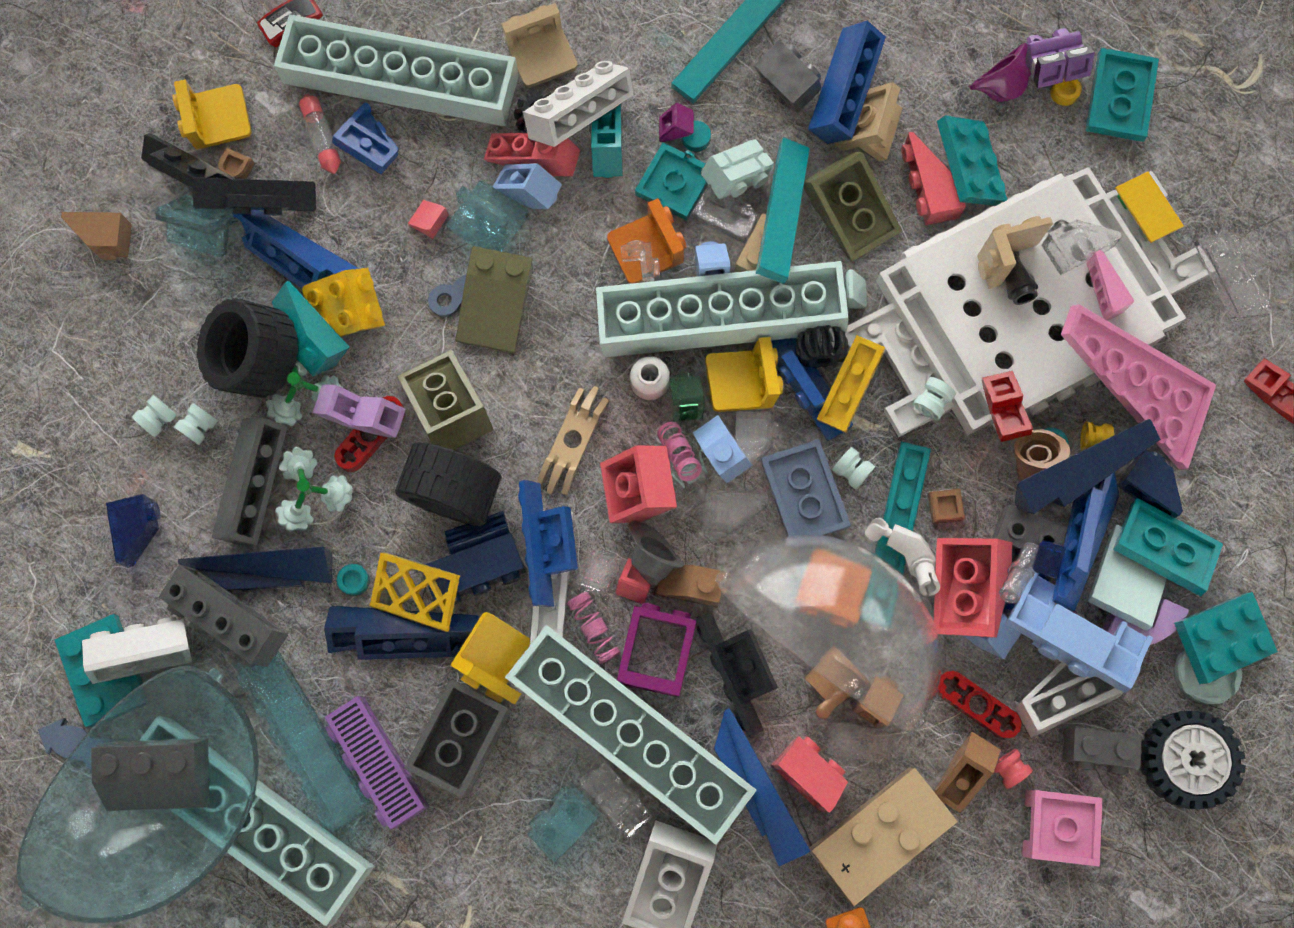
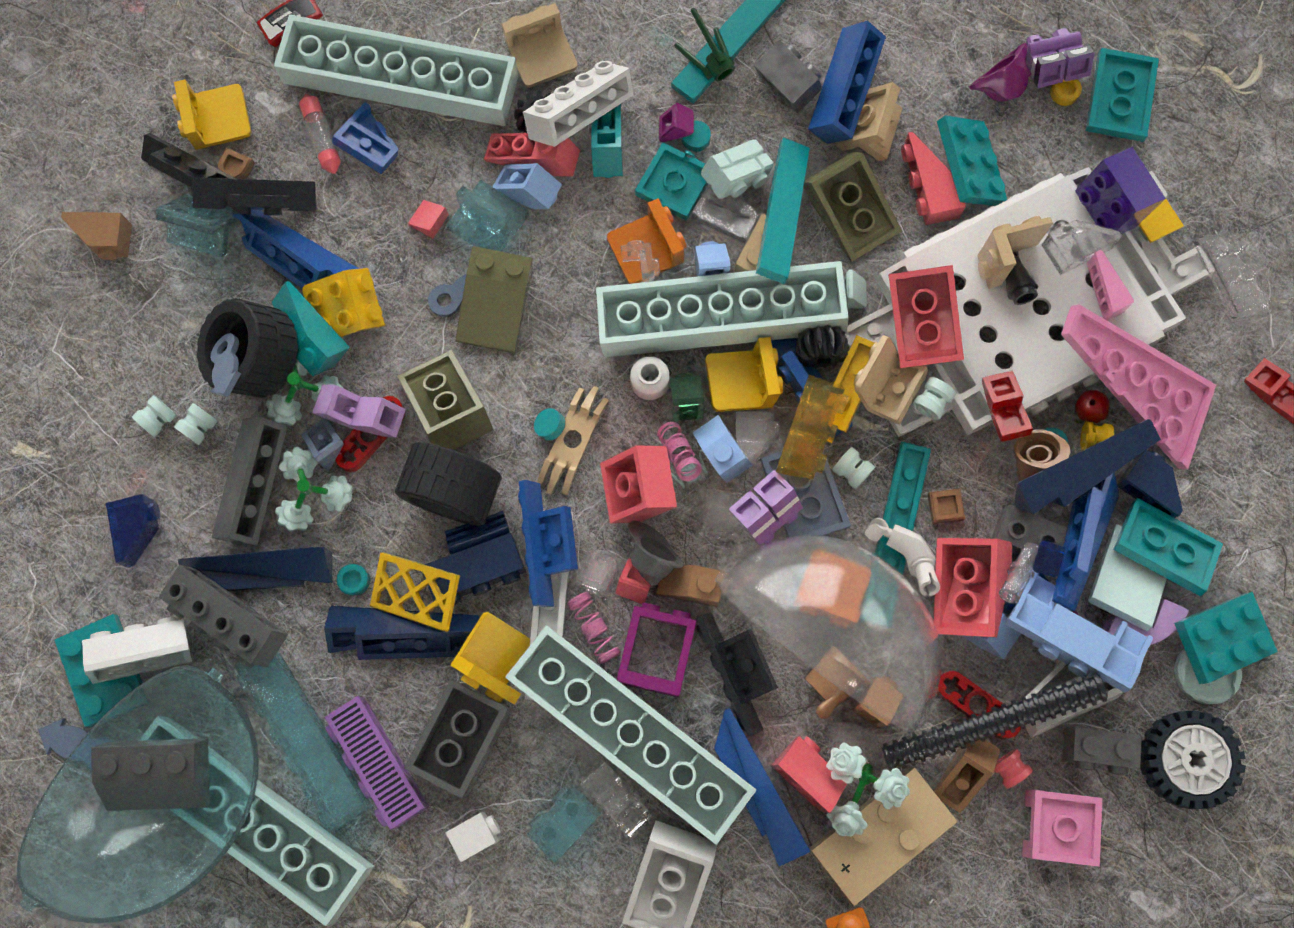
none -> sand blue brick [210,333,241,397]
none -> sand blue slope [301,418,344,472]
none -> white brick [445,812,501,862]
none -> teal tile [534,408,565,440]
none -> dark green plant [674,8,735,82]
none -> medium lavender hips [728,470,803,545]
none -> clear yellow slope [776,375,849,479]
none -> light aqua plant [826,742,910,837]
none -> tan bracket [854,335,929,425]
none -> black piece [882,673,1108,771]
none -> coral slope [889,265,964,368]
none -> brick [1075,147,1166,241]
none -> red piece [1075,390,1110,423]

